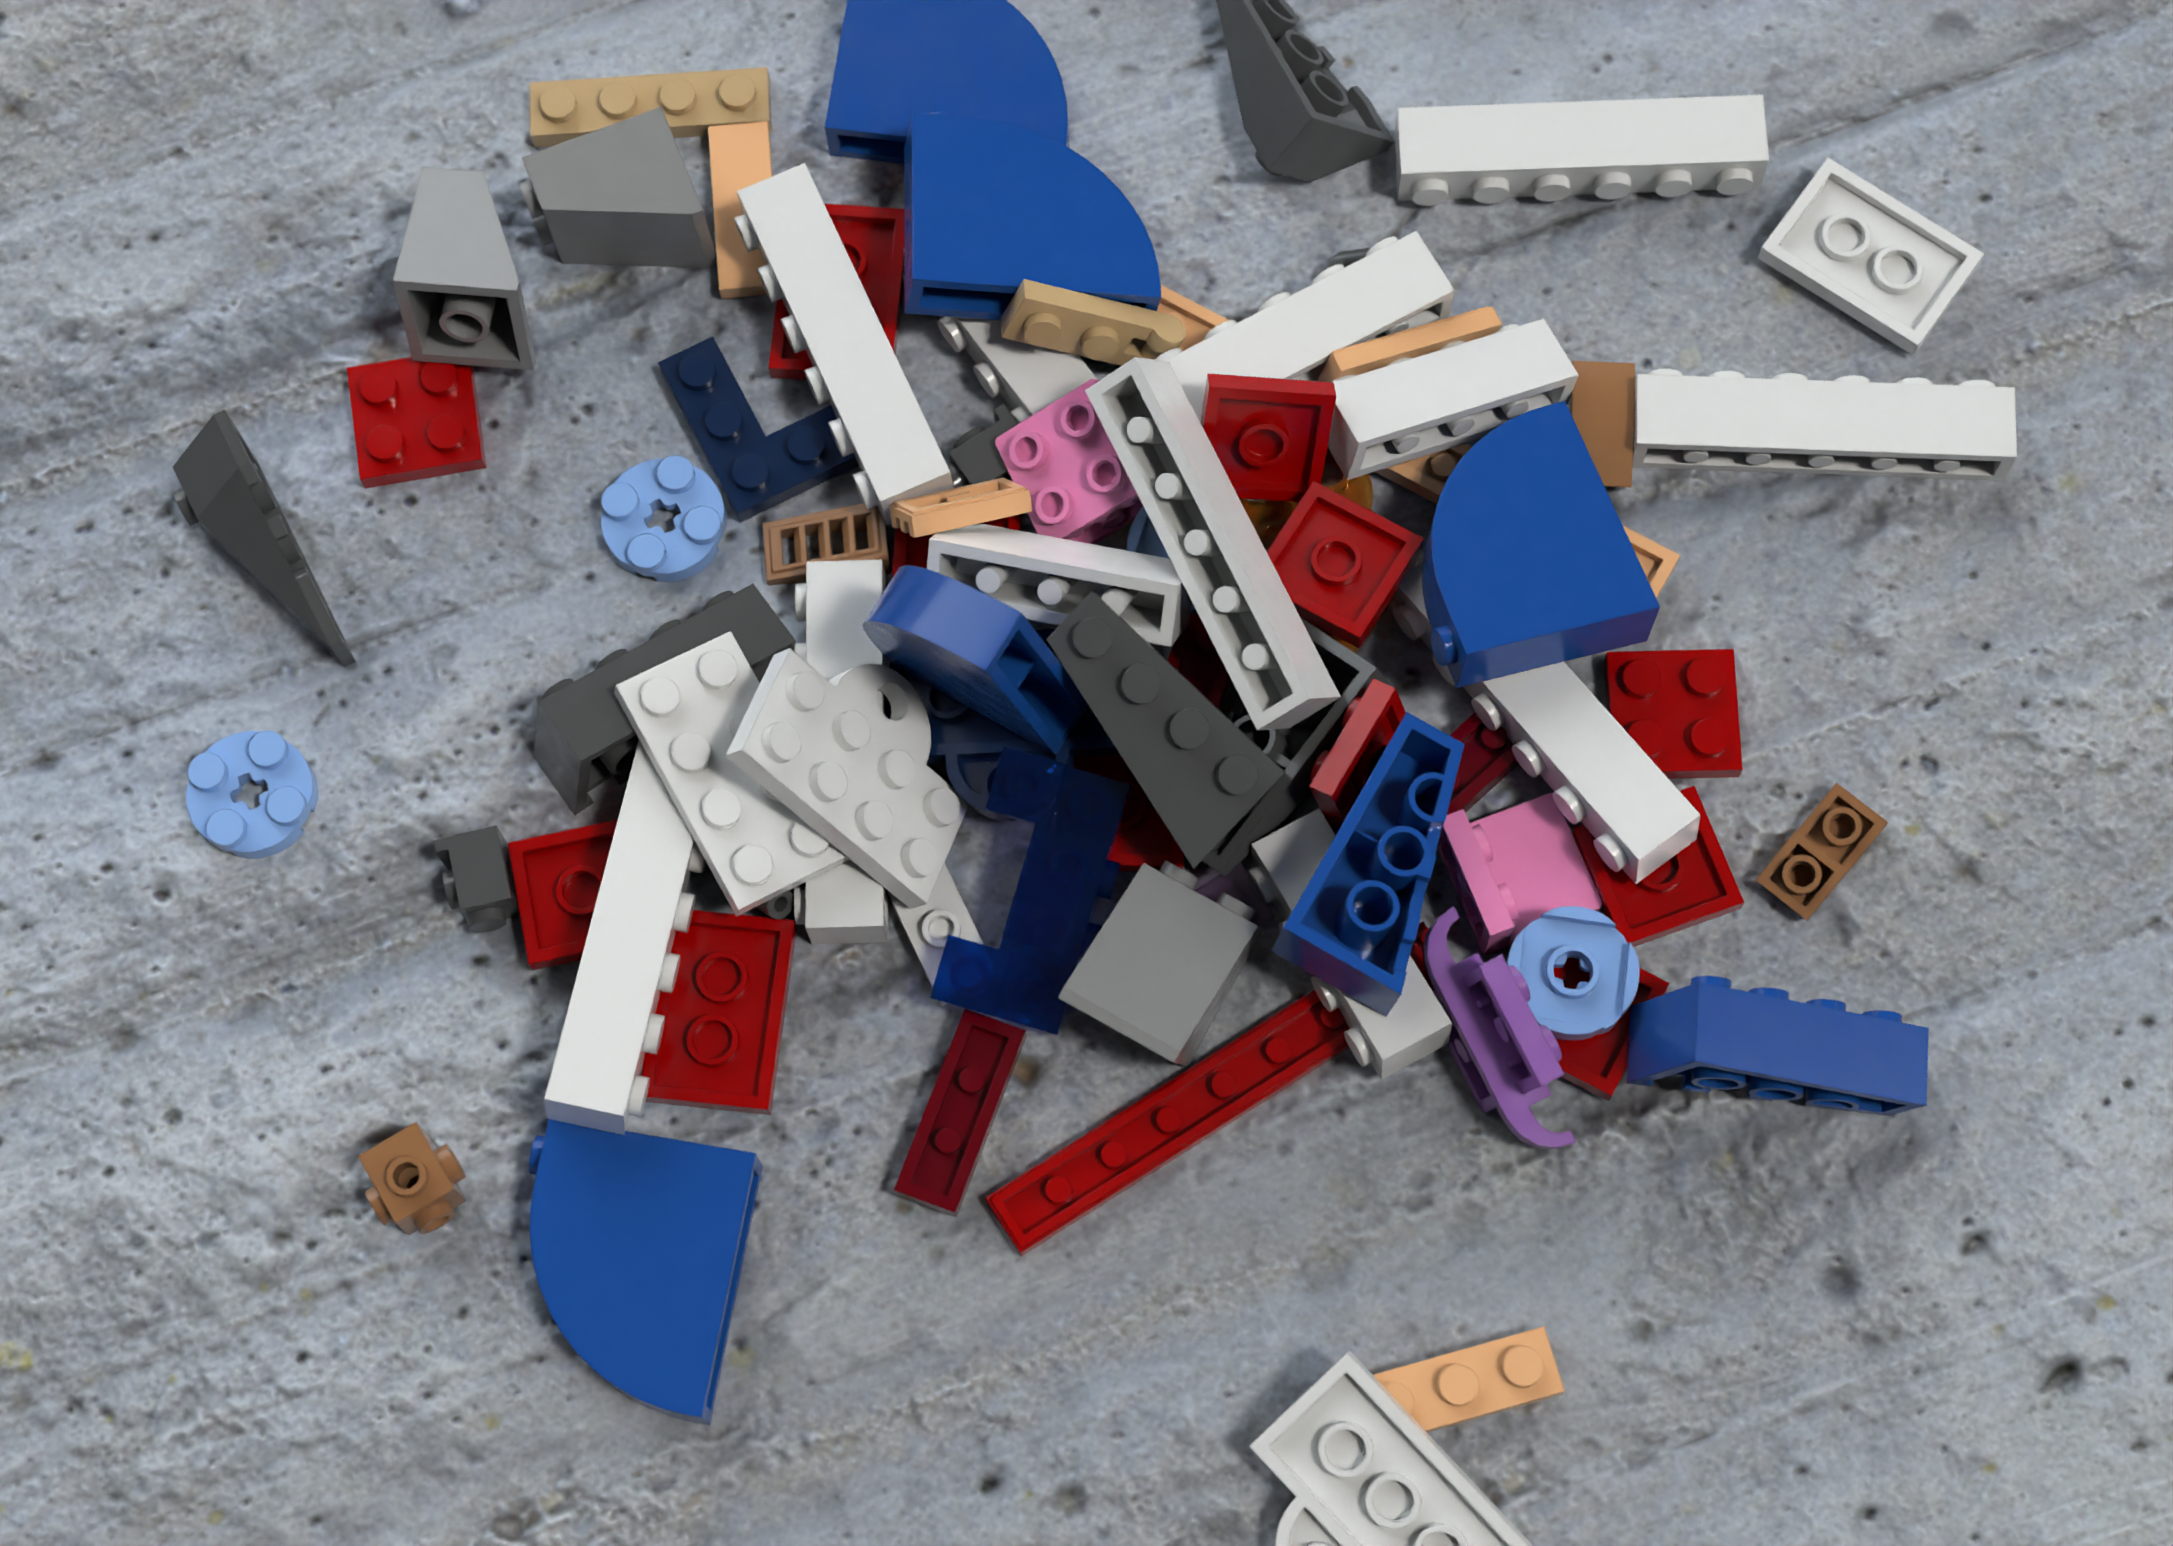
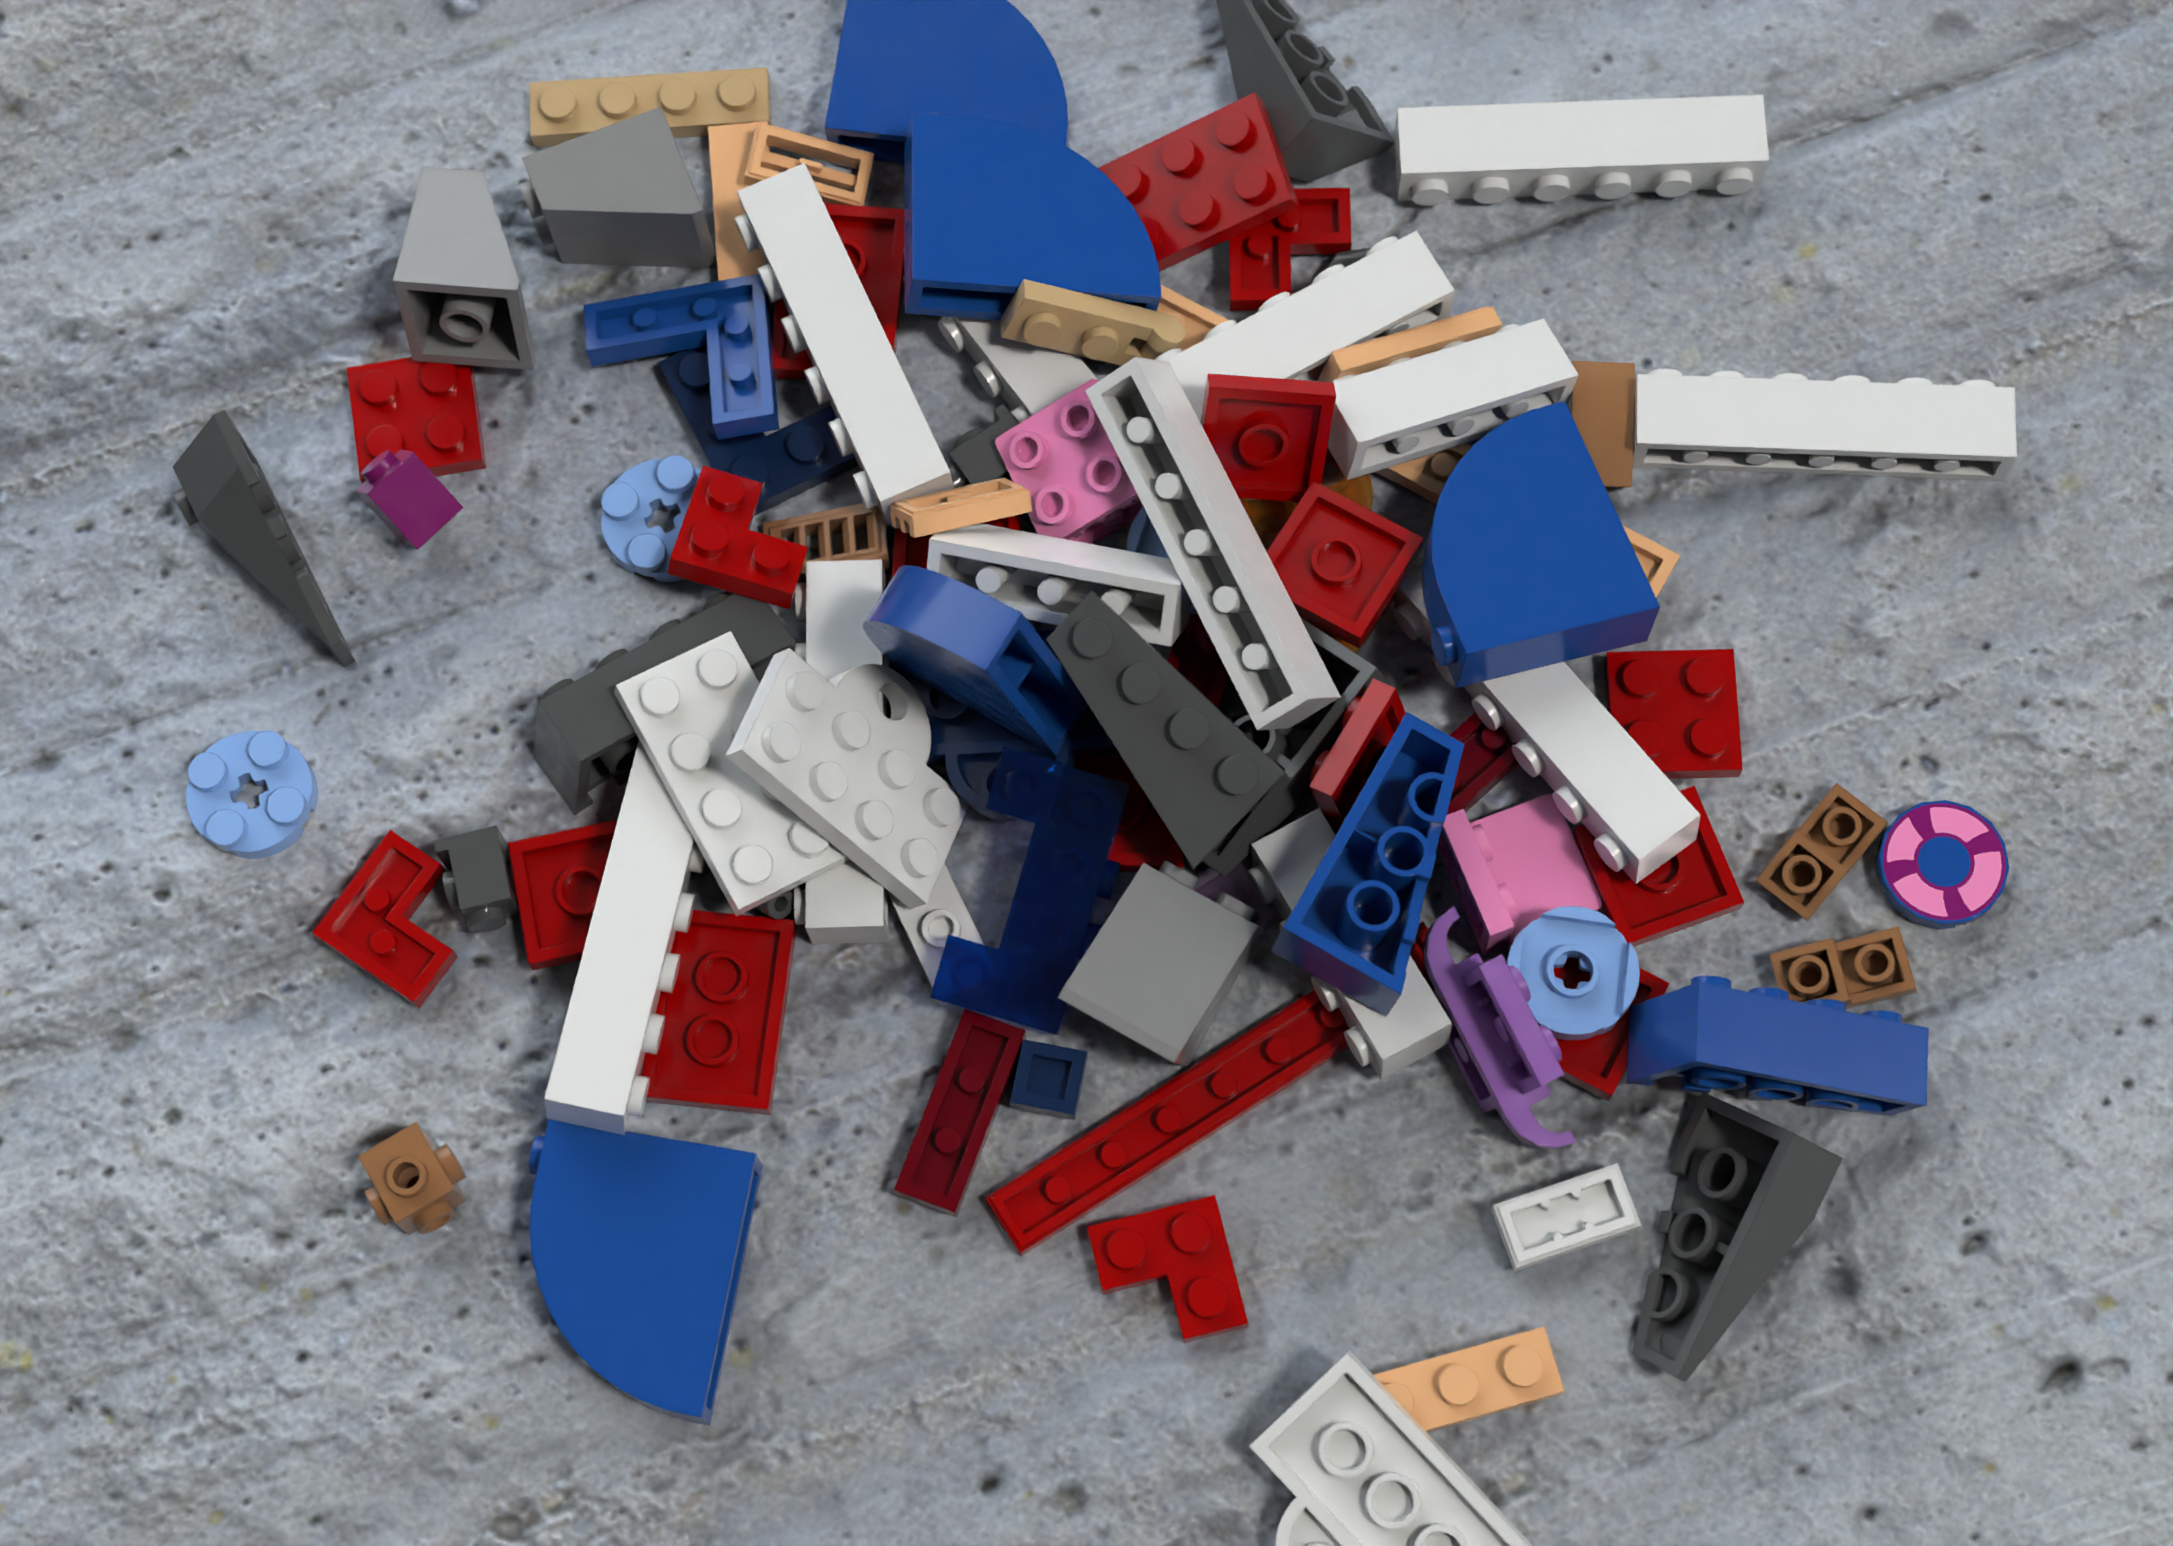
white plate [1758,158,1984,356] -> none
none -> red plate [312,830,458,1009]
none -> magenta brick [355,449,464,550]
none -> blue plate [584,274,779,440]
none -> red plate [667,466,808,609]
none -> light nougat tile [743,122,874,206]
none -> dark blue plate [1010,1039,1088,1120]
none -> red plate [1087,1195,1248,1343]
none -> red plate [1098,92,1299,272]
none -> red plate [1229,188,1352,311]
none -> white plate [1491,1163,1642,1272]
none -> dark grey wedge [1632,1093,1843,1382]
none -> medium nougat slope [1769,926,1917,1009]
none -> tile [1875,800,2009,930]

